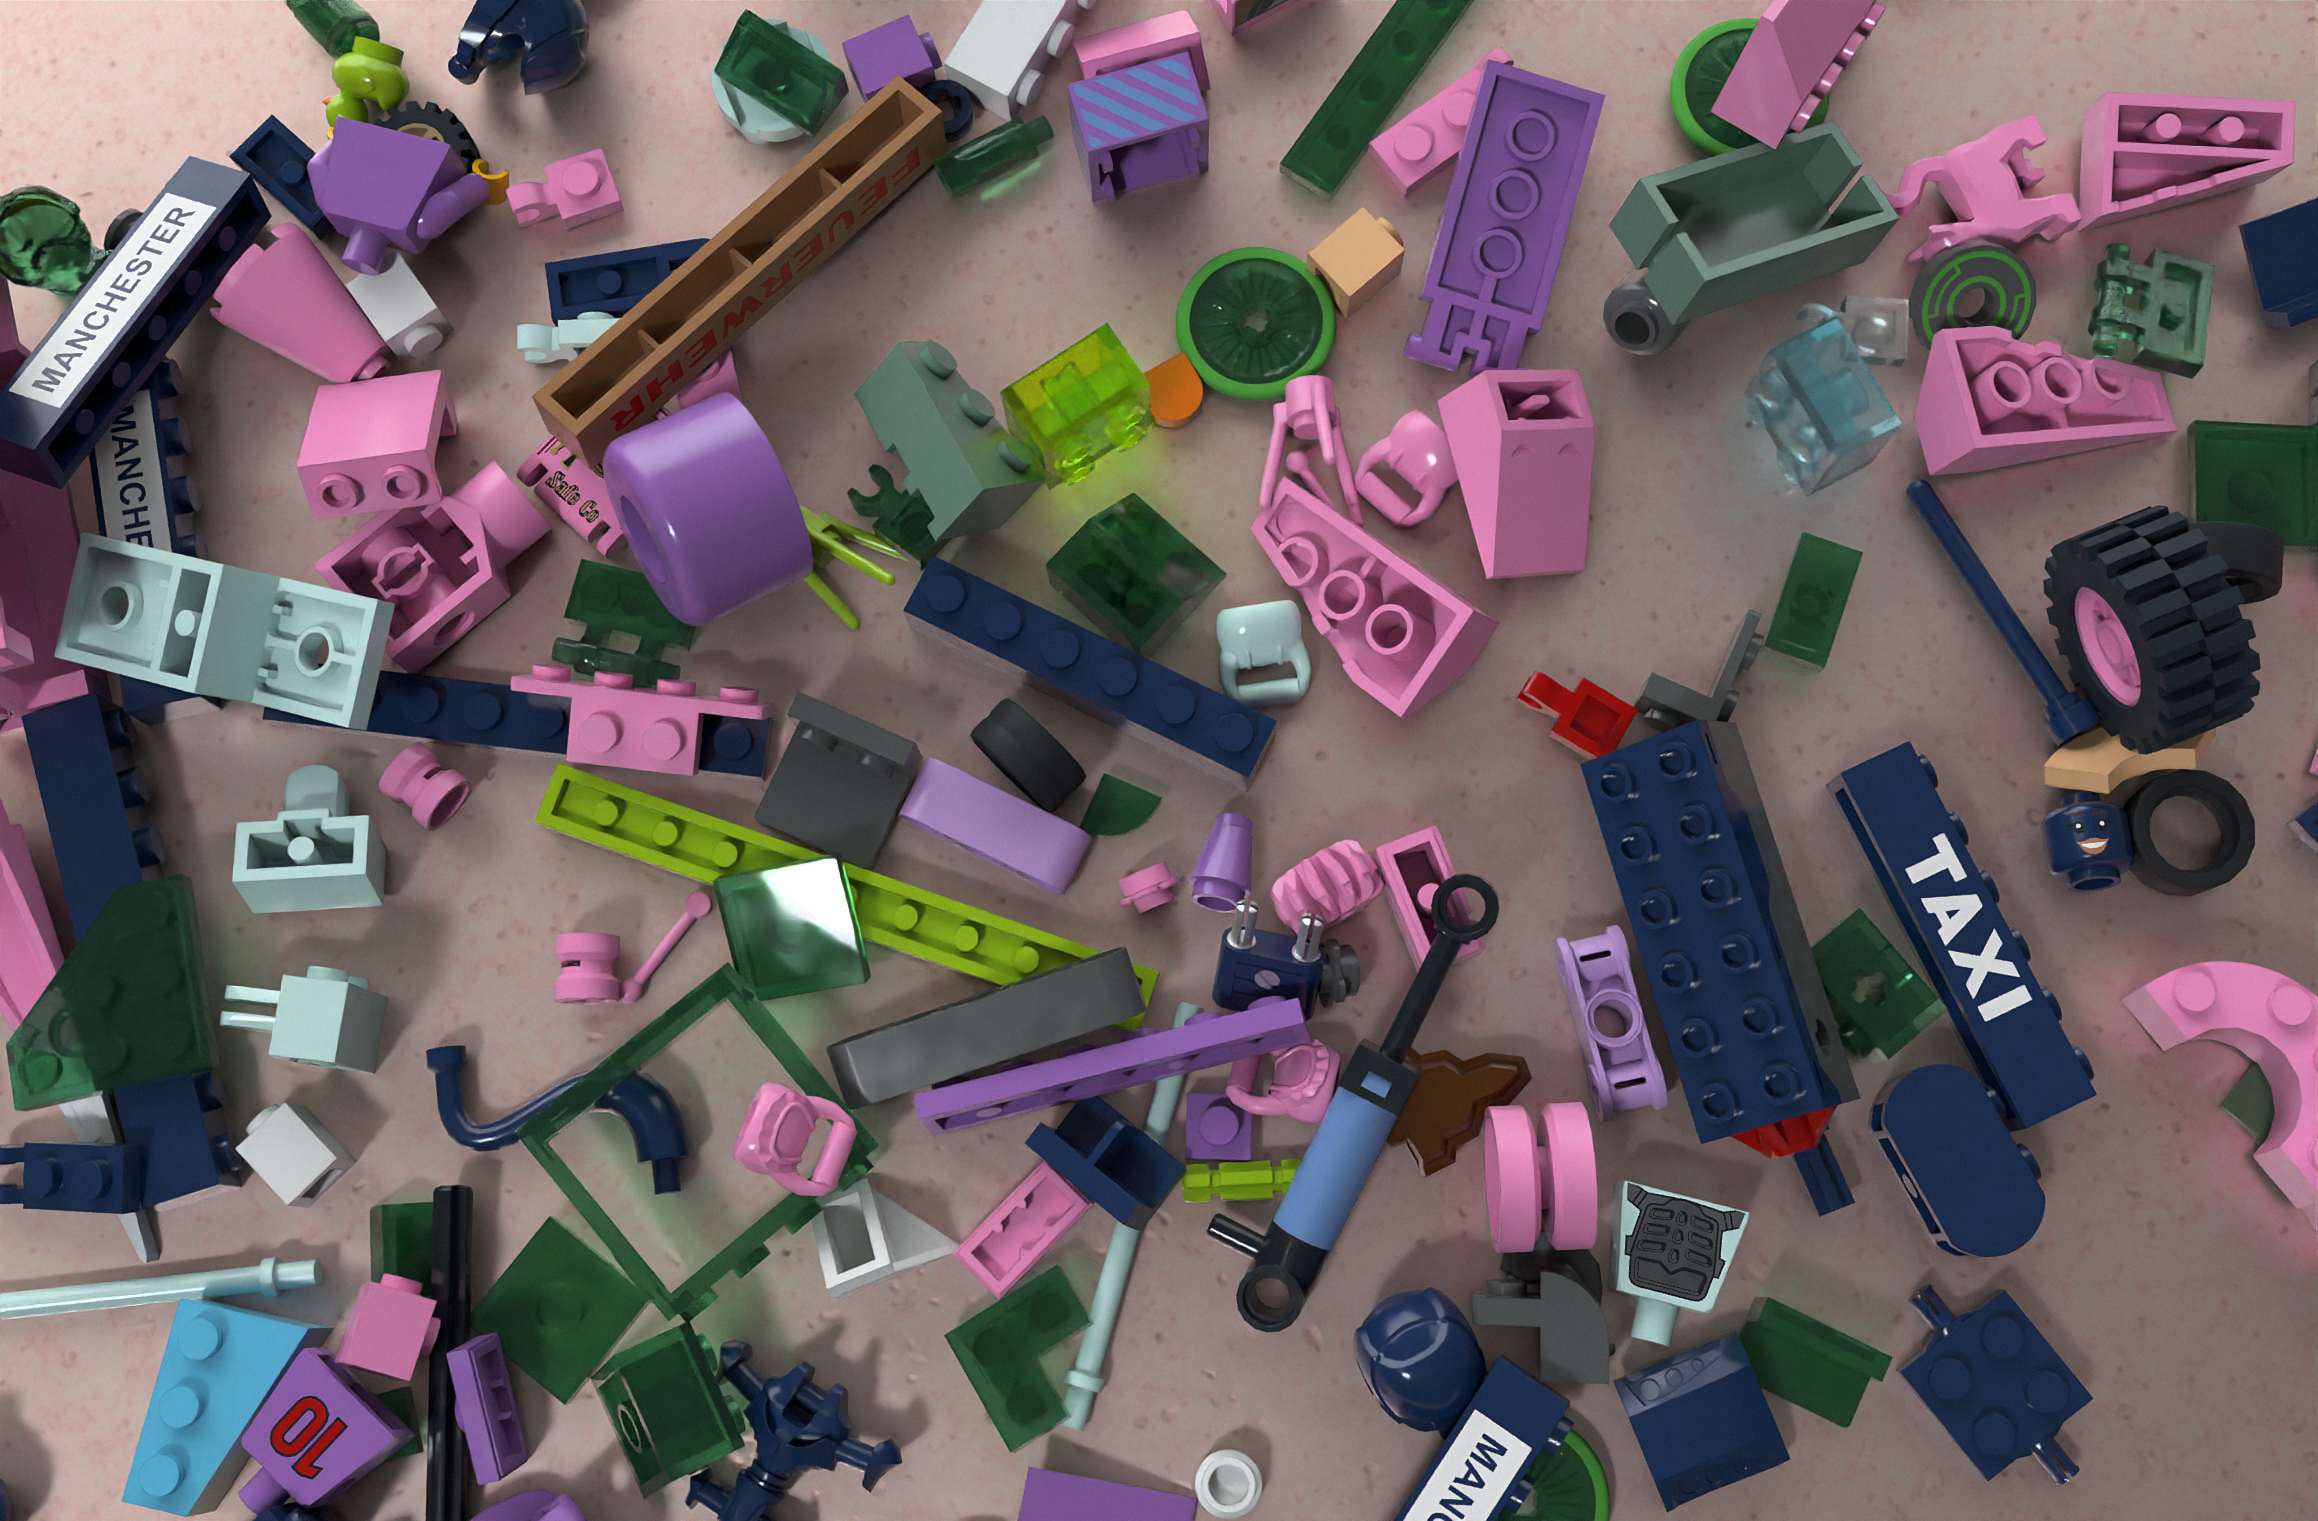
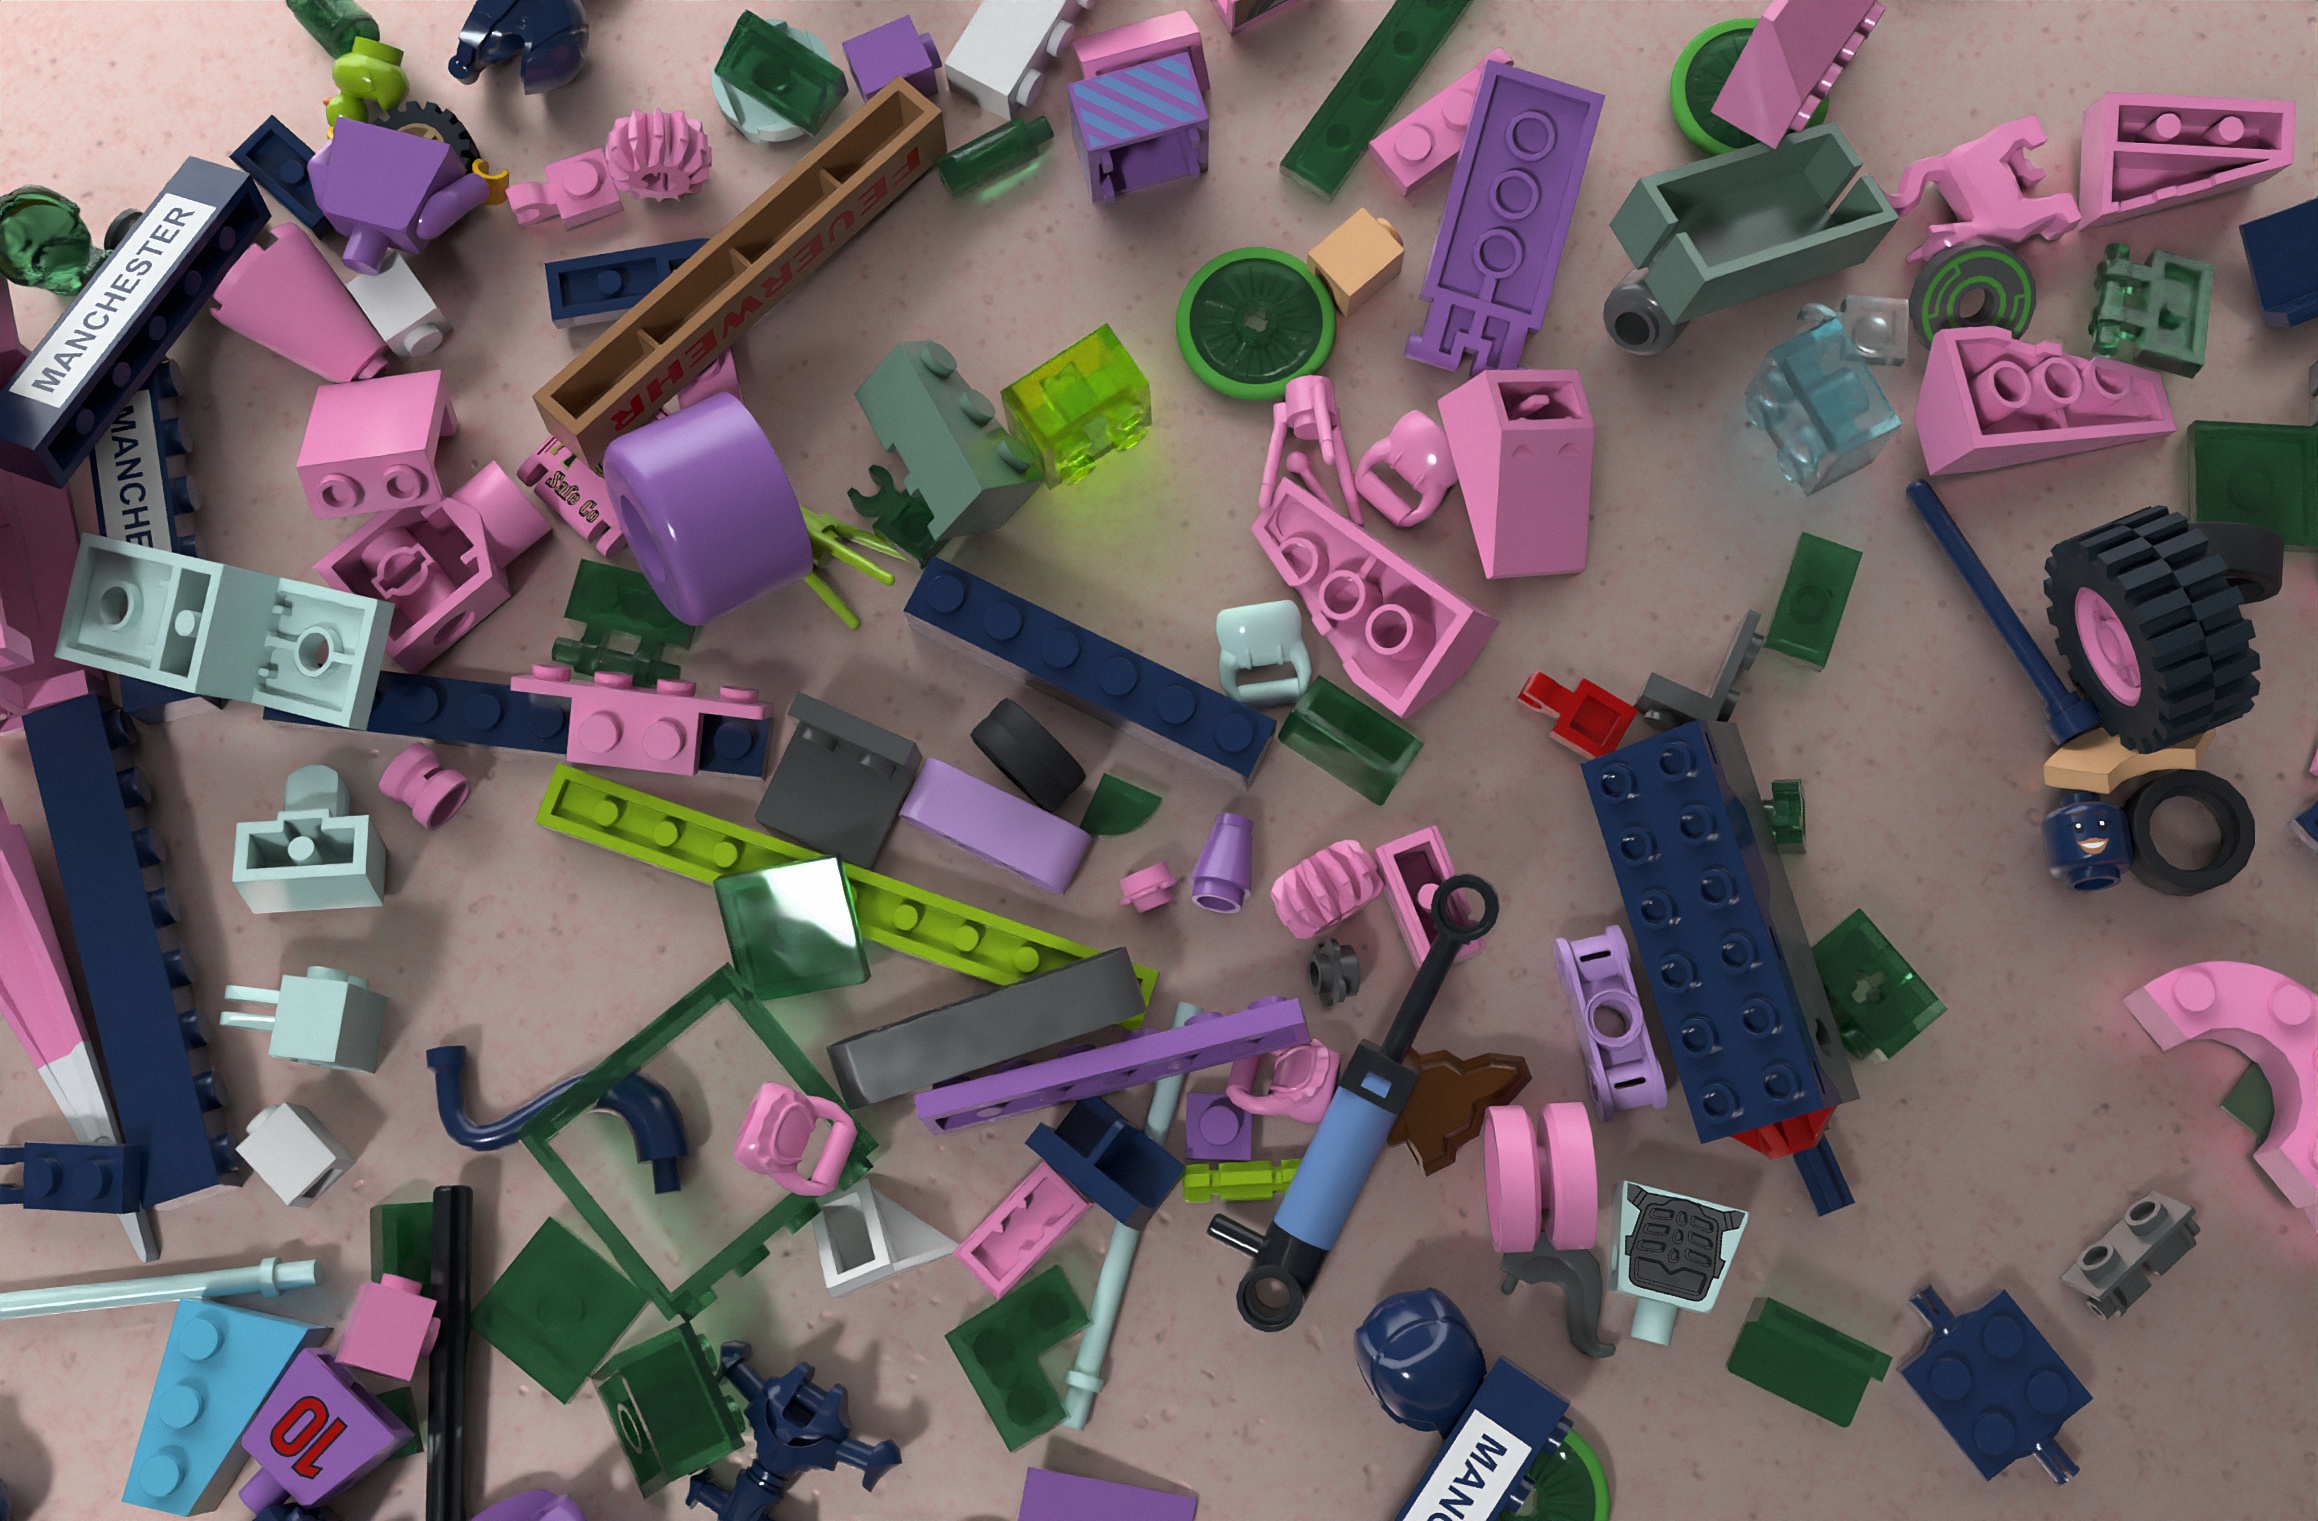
clear green plate [6,874,221,1112] -> none
medium lavender plate [446,1332,529,1485] -> none
light aqua plate [517,312,620,363] -> none
bright pink wheel [554,933,620,1005] -> none
bright pink hinge [619,892,713,1004] -> none
dark blue bush [920,80,973,142] -> none
clear green slope [1046,492,1226,659] -> none
orange tile [1130,352,1203,428] -> none
white plate [1195,1449,1262,1519] -> none
dark blue piece [1212,899,1326,1021] -> none
dark grey brick [1472,1266,1609,1384] -> none
dark blue slope [1613,1330,1790,1512] -> none
dark blue brick [1826,741,2097,1132] -> none
dark blue brick [1868,1064,2046,1258] -> none
none -> bright pink gear [605,107,712,203]
none -> clear green slope [1278,675,1425,806]
none -> clear green plate [1763,779,1807,854]
none -> dark grey hinge [2060,1190,2201,1321]

